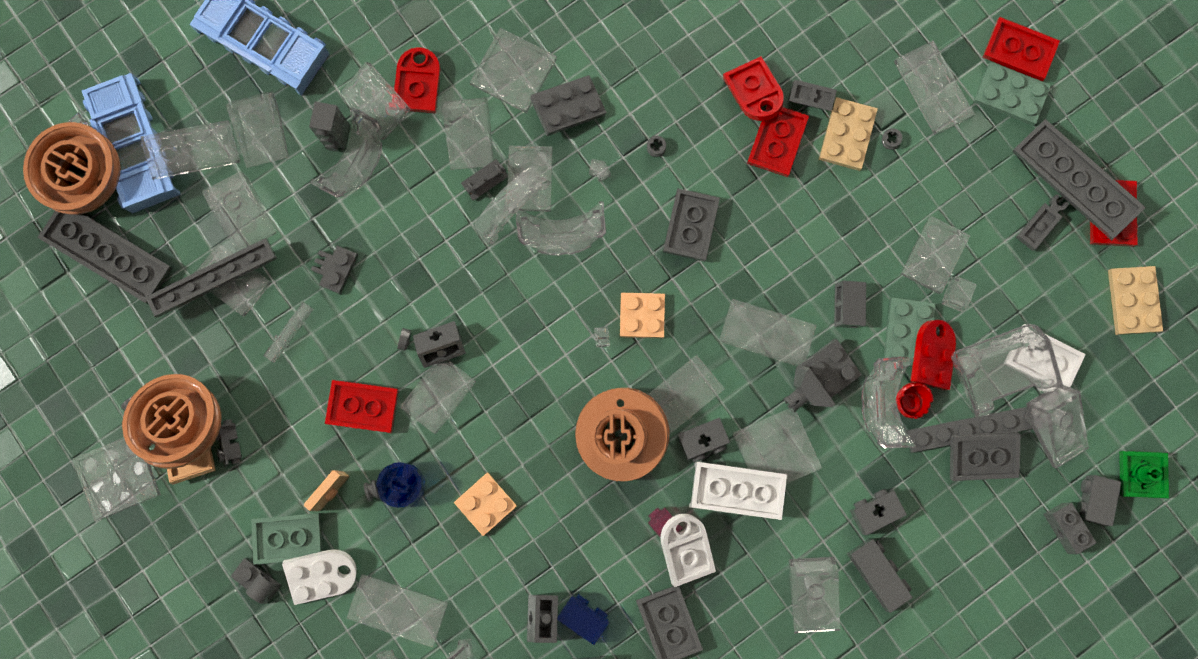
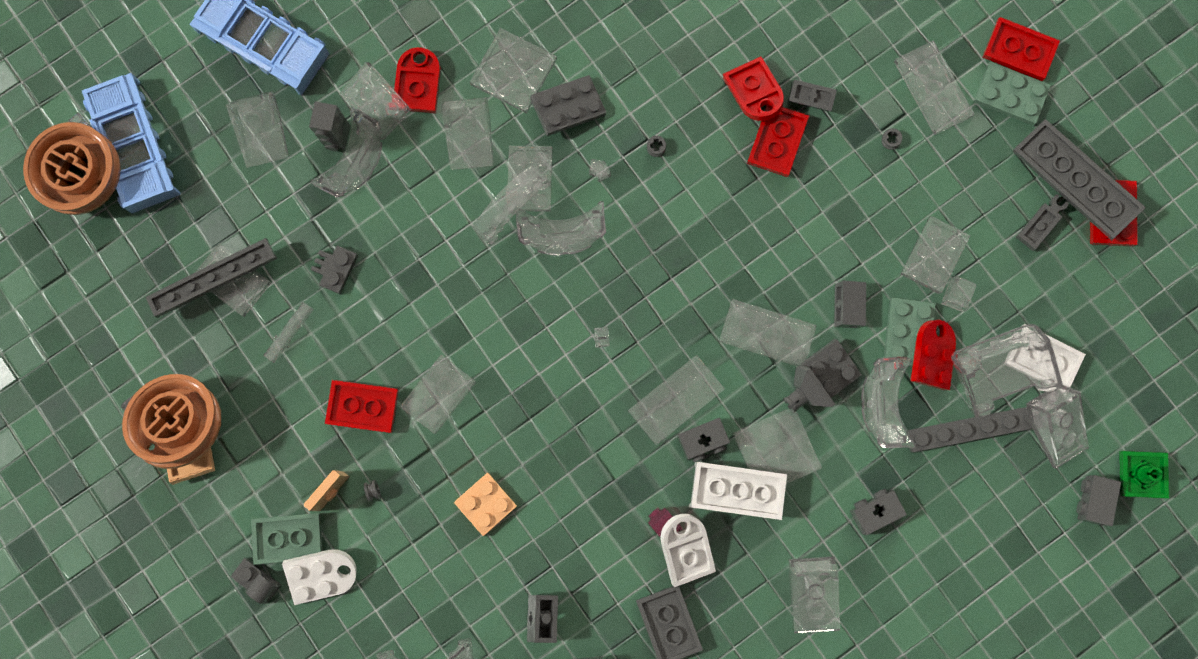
dark grey plate [37,211,172,305] -> none
clear plate [72,437,161,521] -> none
clear plate [140,120,240,180] -> none
clear slope [202,171,277,252] -> none
dark grey hinge [215,419,242,467] -> none
clear plate [347,574,448,647] -> none
clear blue brick [376,462,426,508] -> none
dark grey tile [397,328,411,351] -> none
dark grey brick [413,321,466,368] -> none
dark grey hinge [461,159,509,201] -> none
clear blue brick [557,594,610,645] -> none
nougat wheel [575,387,670,481] -> none
light nougat plate [620,293,665,338] -> none
dark grey plate [663,188,720,262] -> none
tan plate [818,97,878,171] -> none
dark grey brick [847,539,913,613] -> none
red hair [896,382,933,419] -> none
dark grey plate [950,432,1021,481] -> none
dark grey brick [1043,503,1096,554] -> none
tan plate [1108,266,1163,335] -> none

